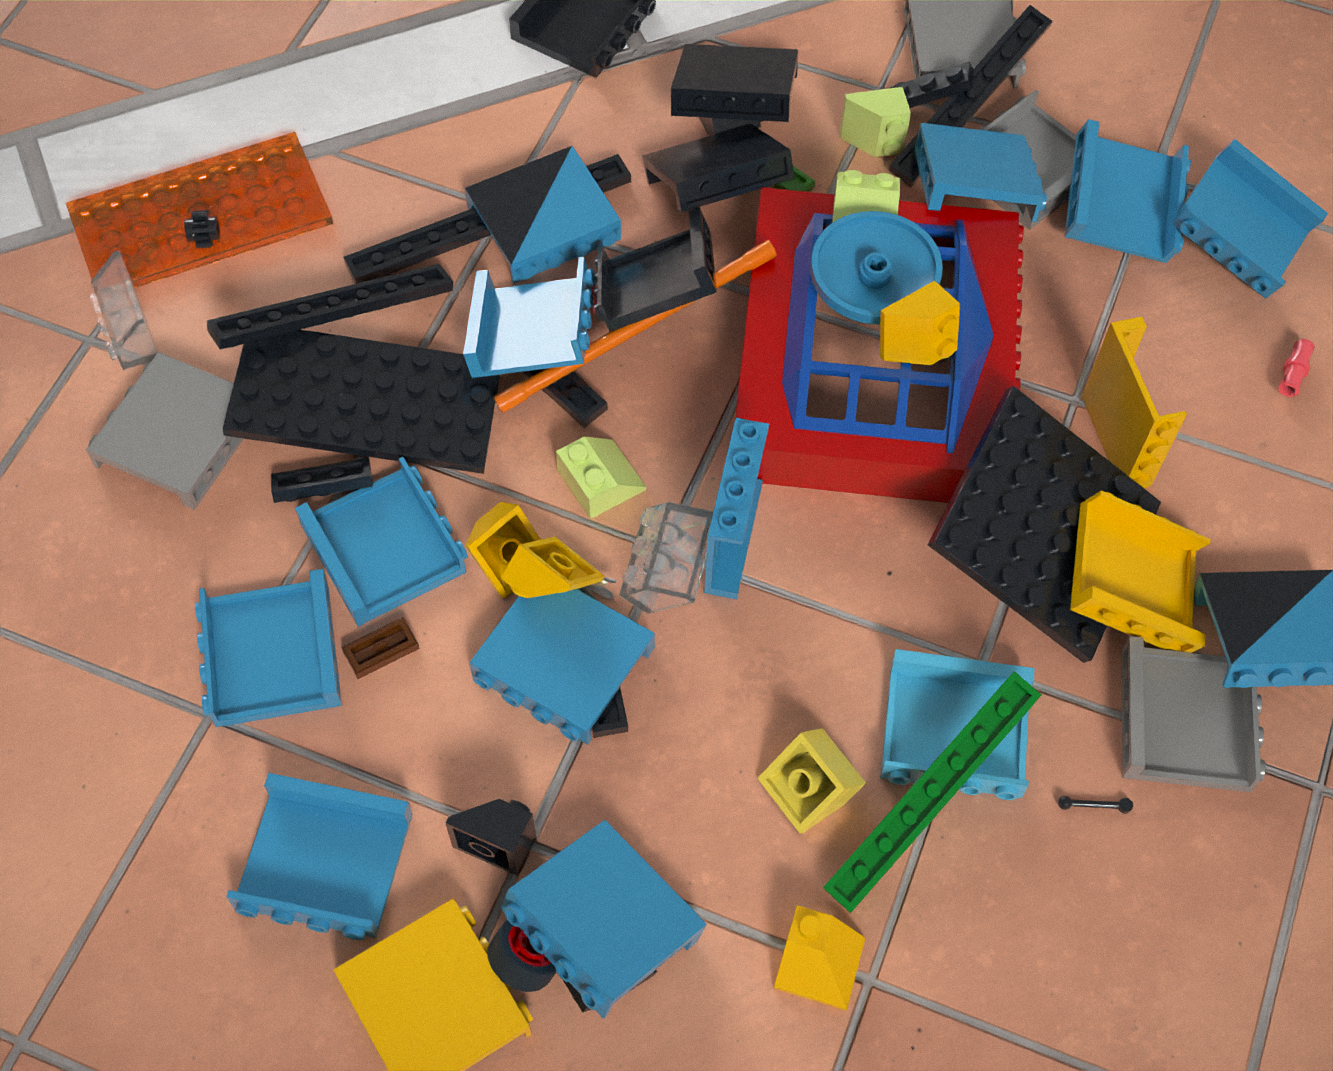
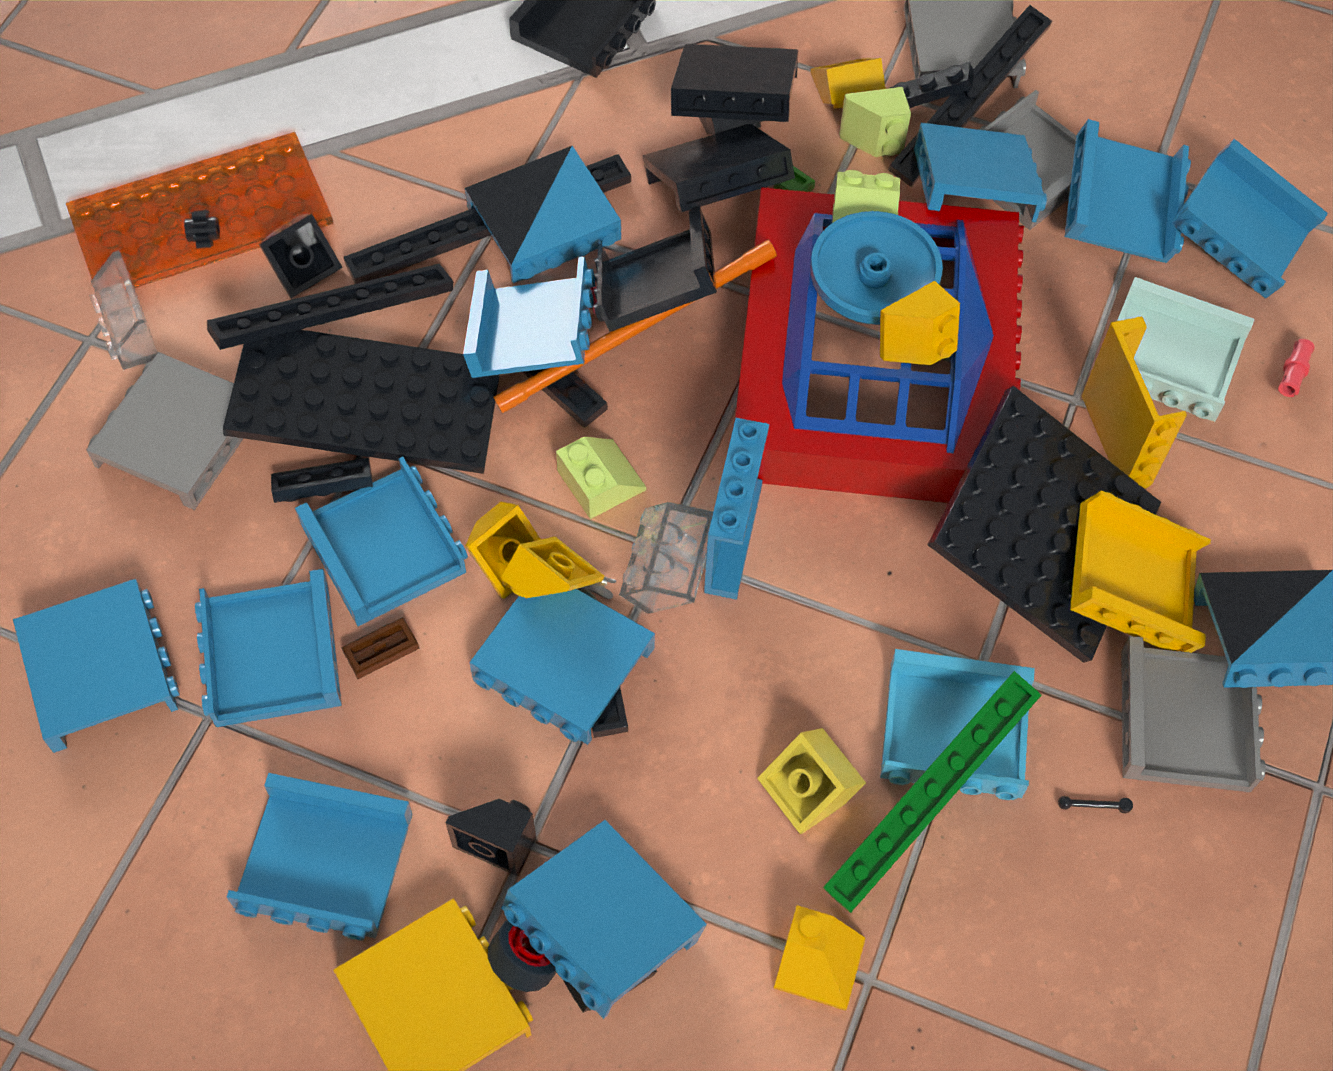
none -> dark azure panel [13,579,180,753]
none -> black slope [258,214,343,298]
none -> yellow slope [810,58,886,109]
none -> light aqua panel [1117,277,1255,422]

